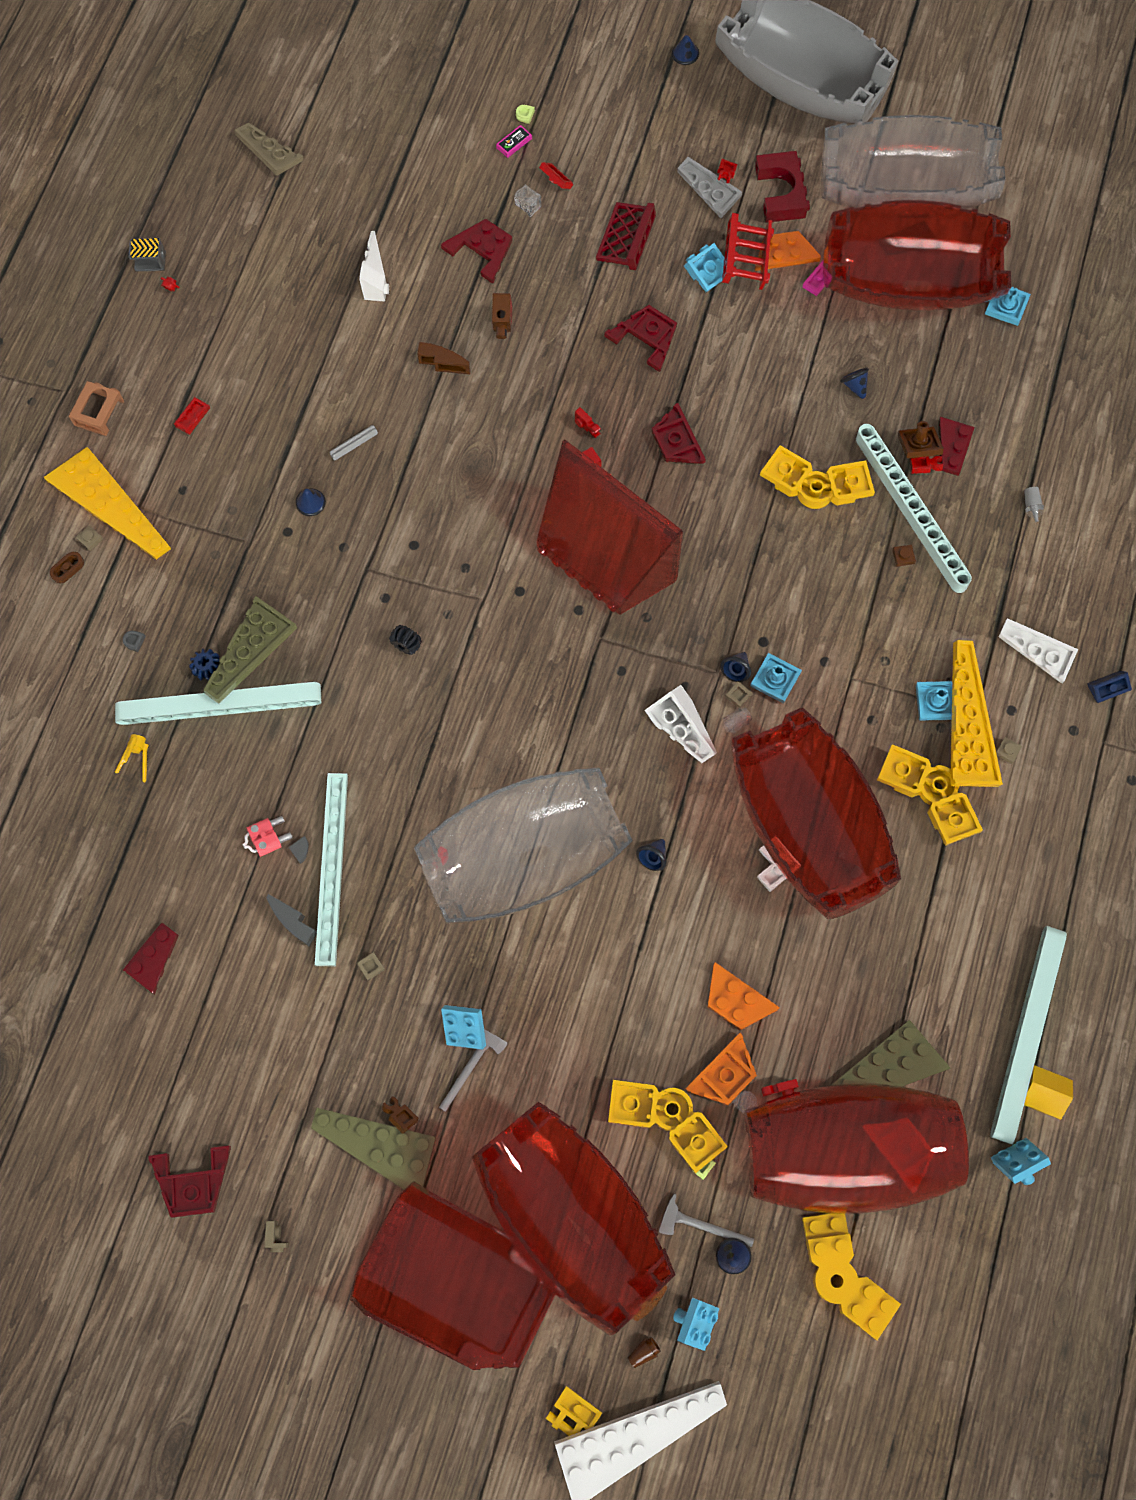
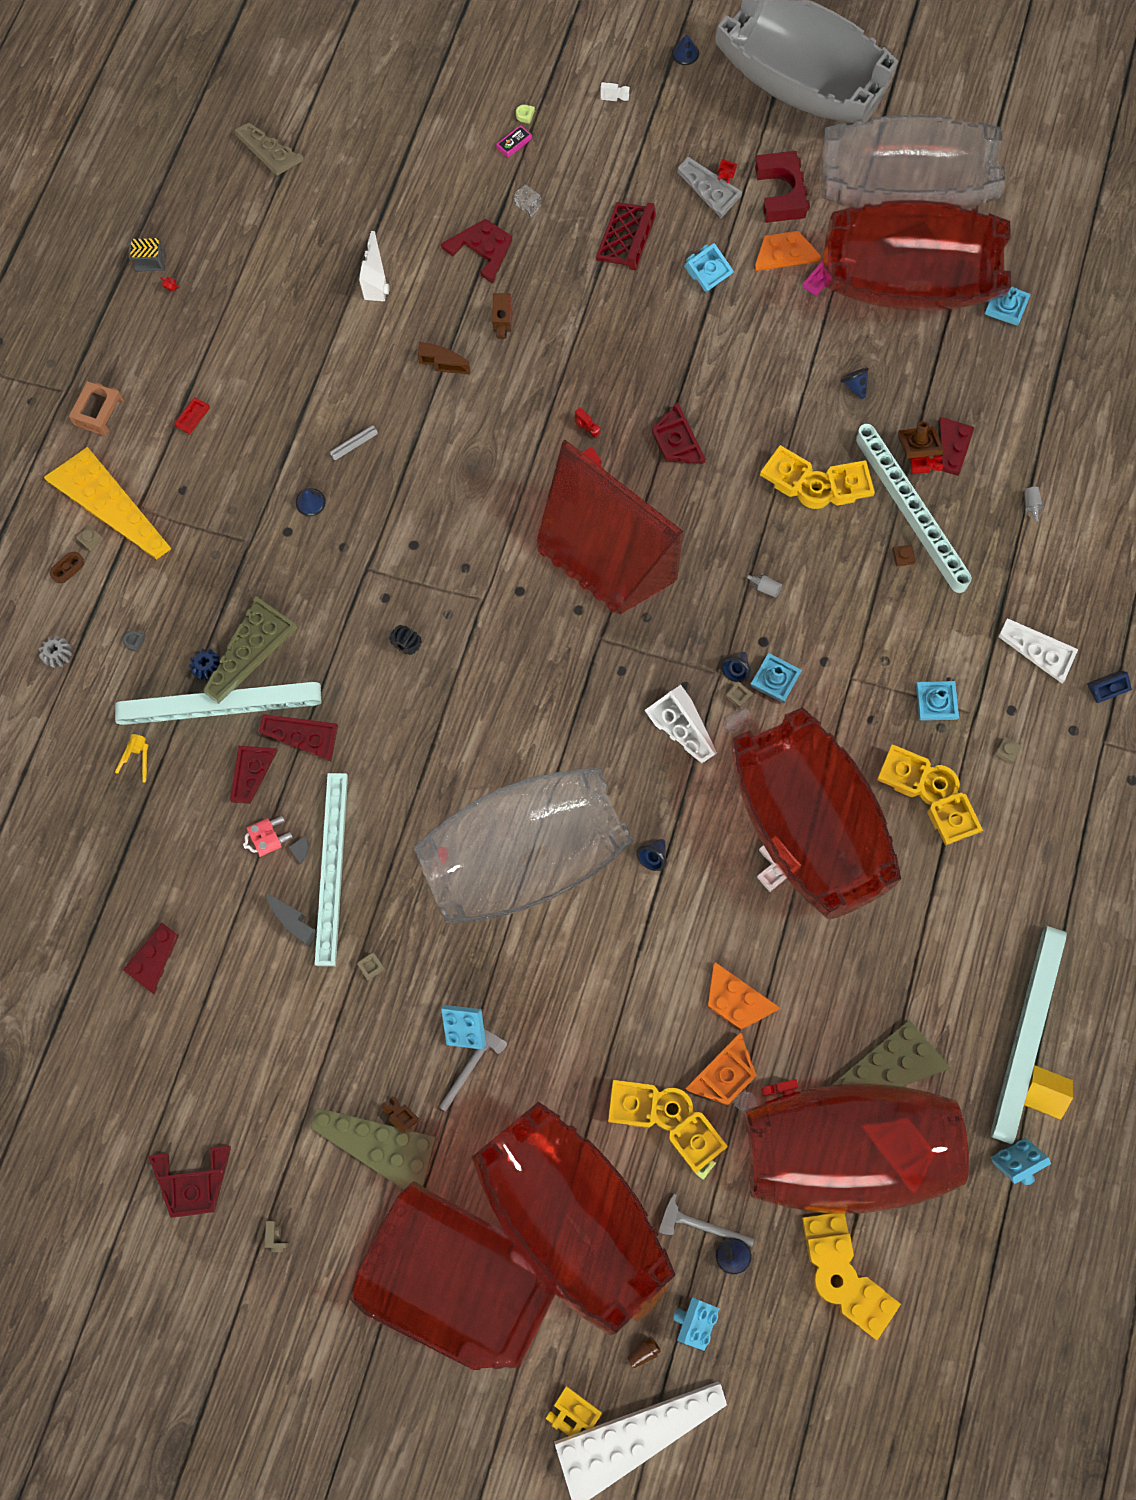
red plate [539,162,573,189] -> none
dark red wing [604,305,677,372] -> none
red fence [722,213,774,290] -> none
yellow wing [950,640,1003,787] -> none
none -> light grey gear [39,636,72,668]
none -> dark red wing [230,745,278,804]
none -> dark red wing [259,714,338,762]
none -> white plate [601,82,630,101]
none -> light grey piece [748,573,782,598]

